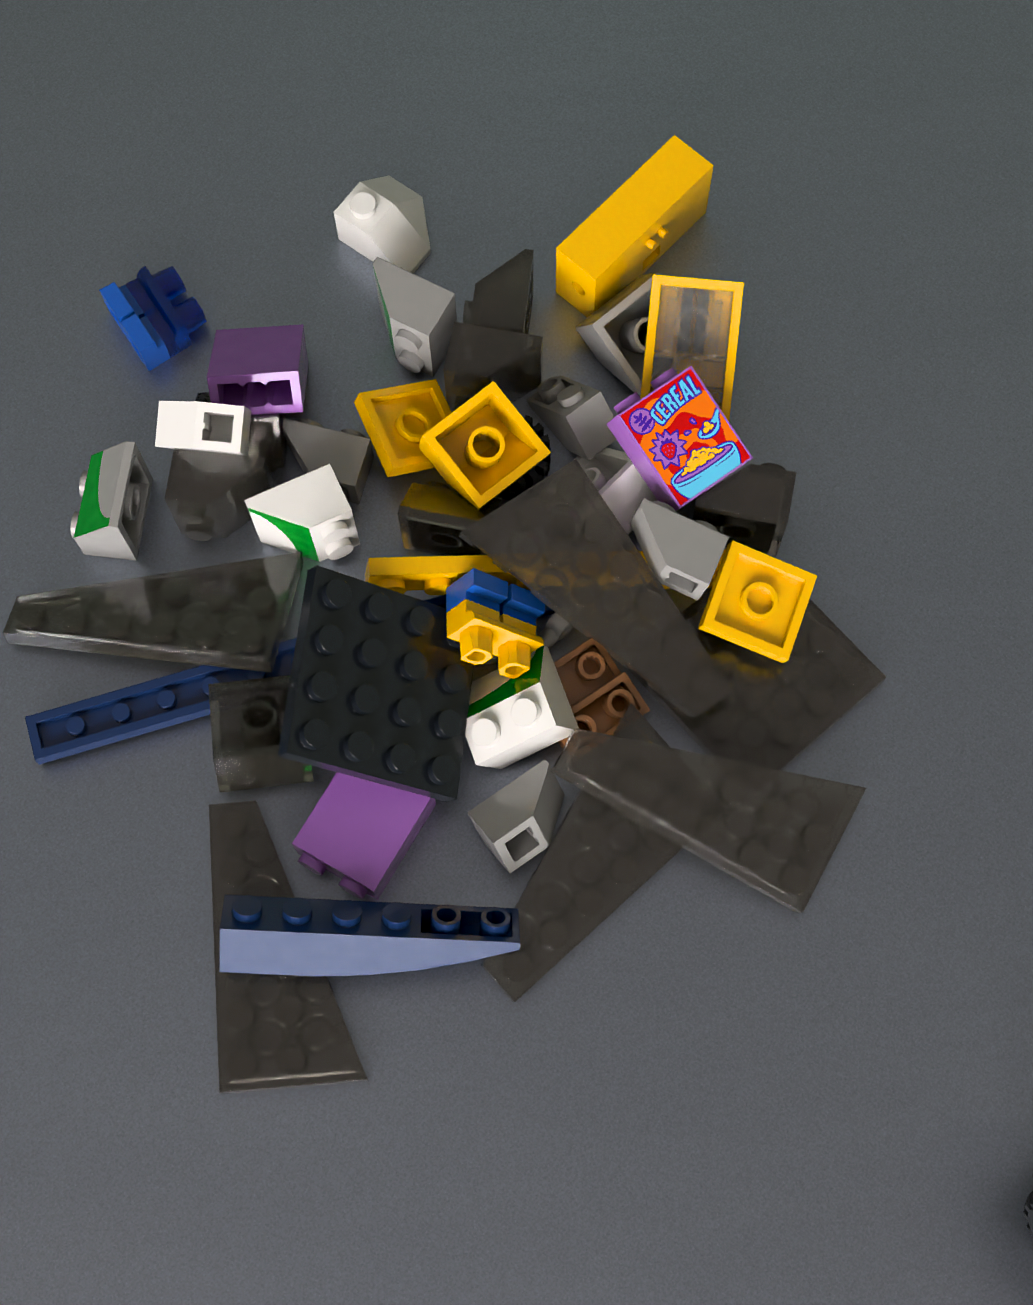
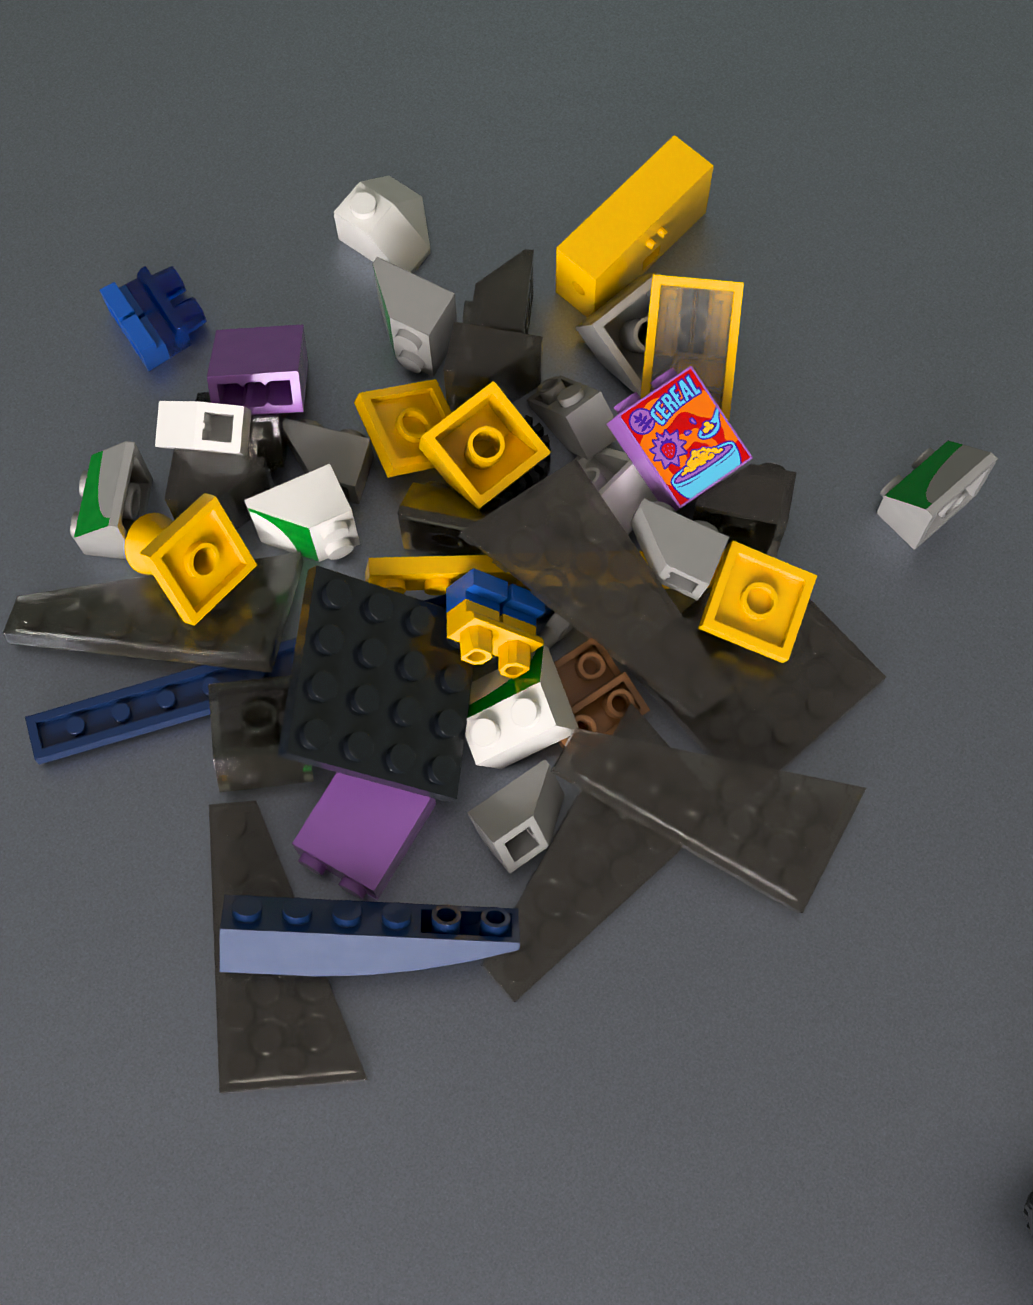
none -> yellow plant [125,493,257,626]
none -> light grey slope [877,440,998,550]

